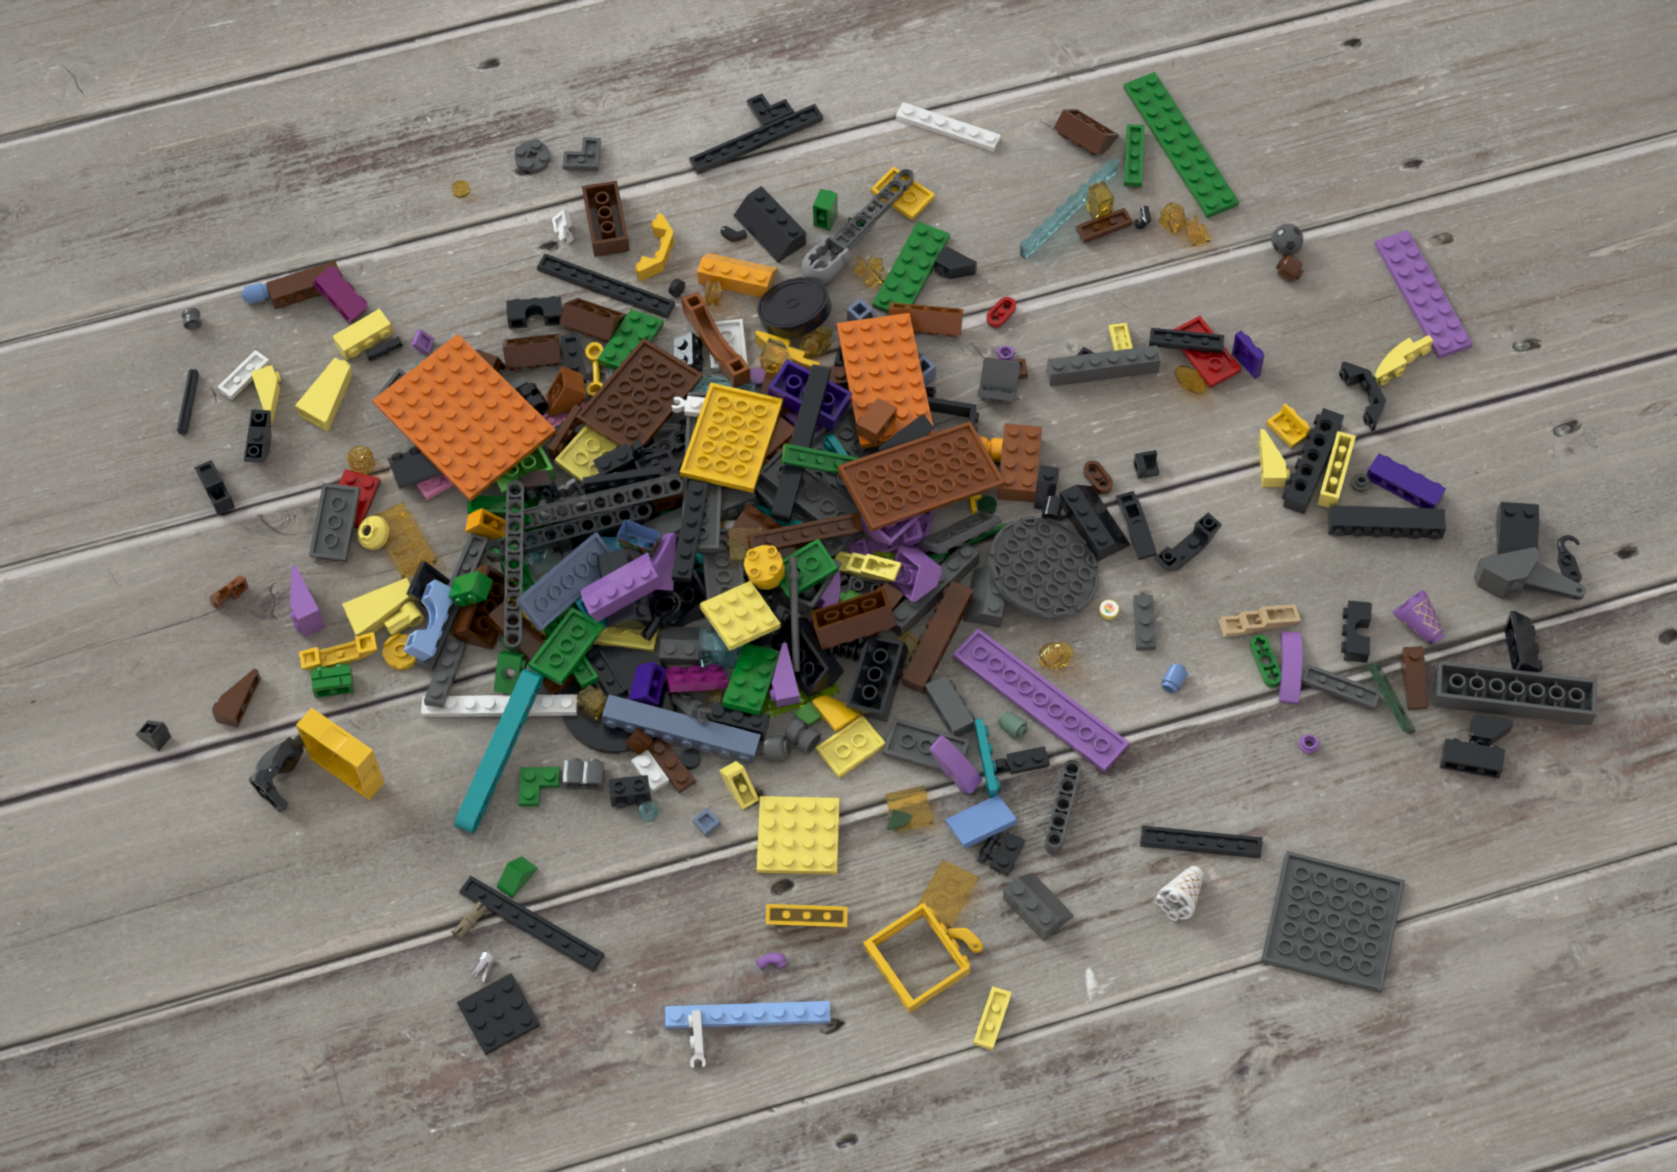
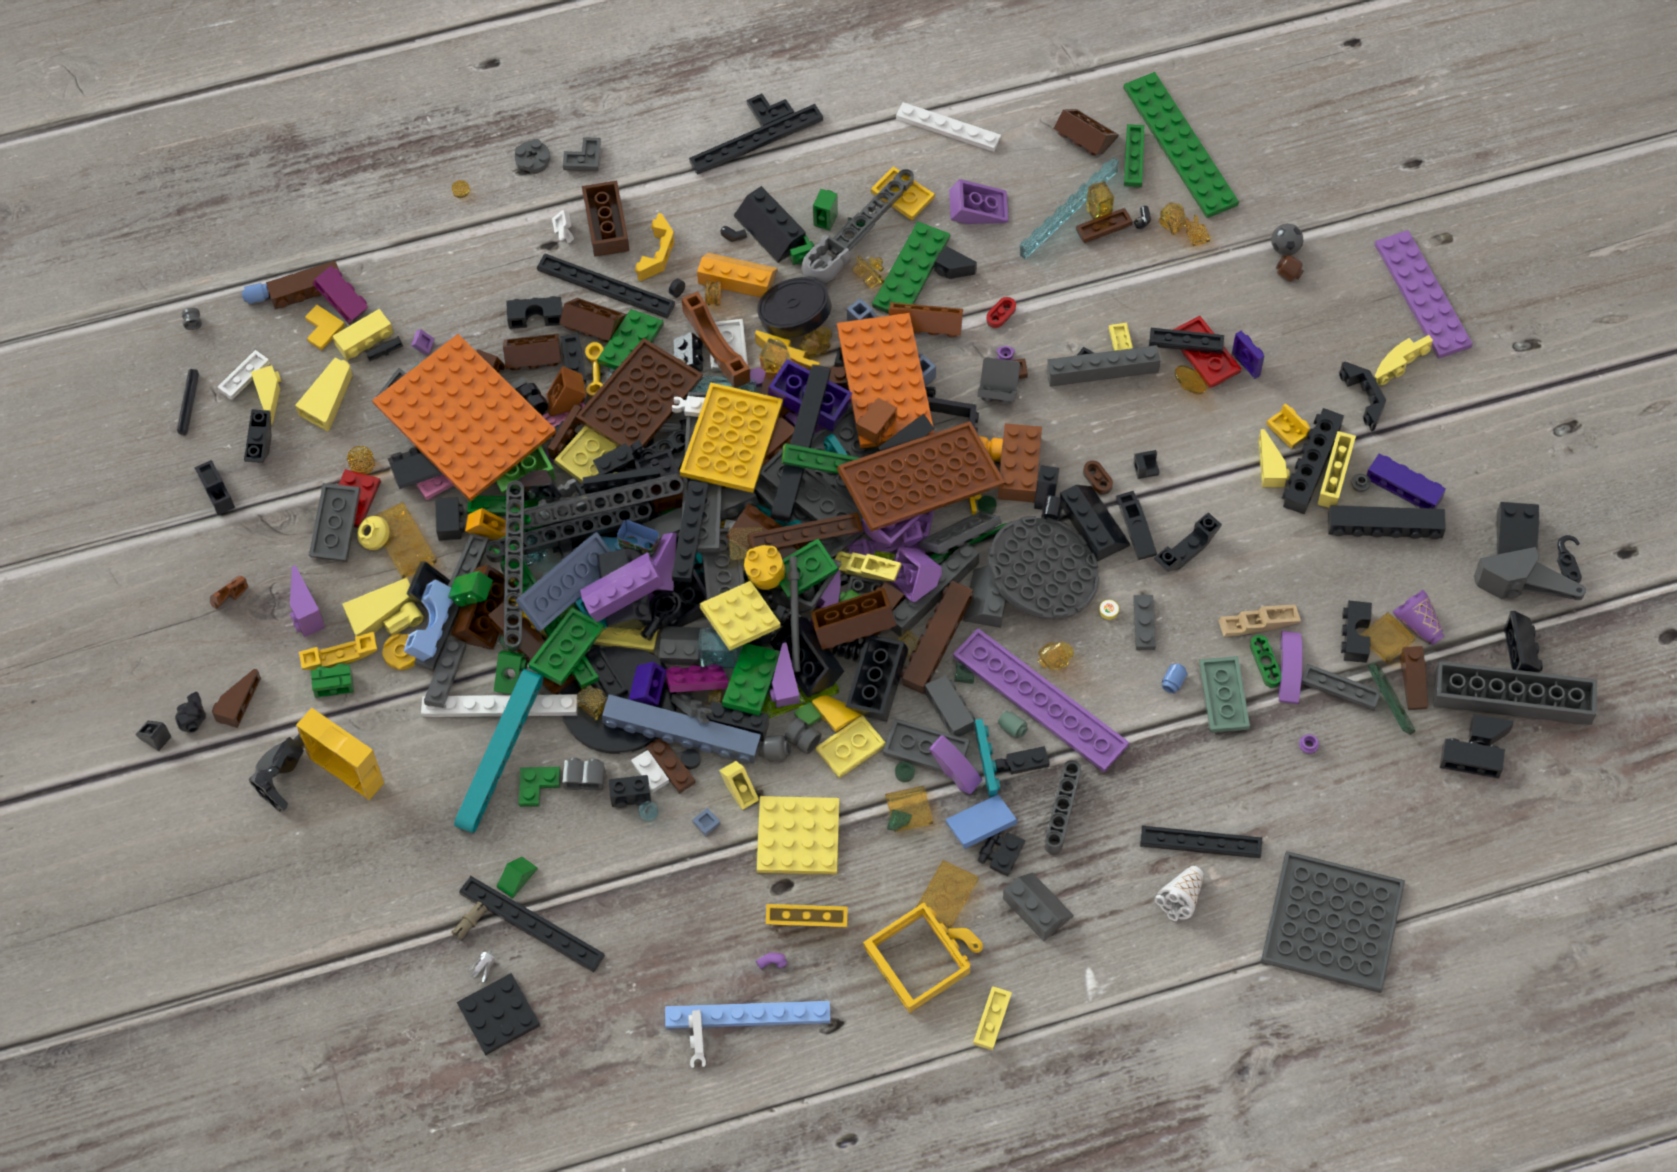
reddish brown plate [624,728,653,755] -> none
none -> black head [175,692,206,733]
none -> yellow tile [305,305,345,351]
none -> black brick [435,497,465,541]
none -> green bracket [790,236,814,265]
none -> clear green tile [895,761,915,782]
none -> medium lavender slope [949,179,1008,224]
none -> clear green tile [954,661,974,684]
none -> sand green plate [1199,656,1250,733]
none -> clear yellow tile [1361,612,1416,664]

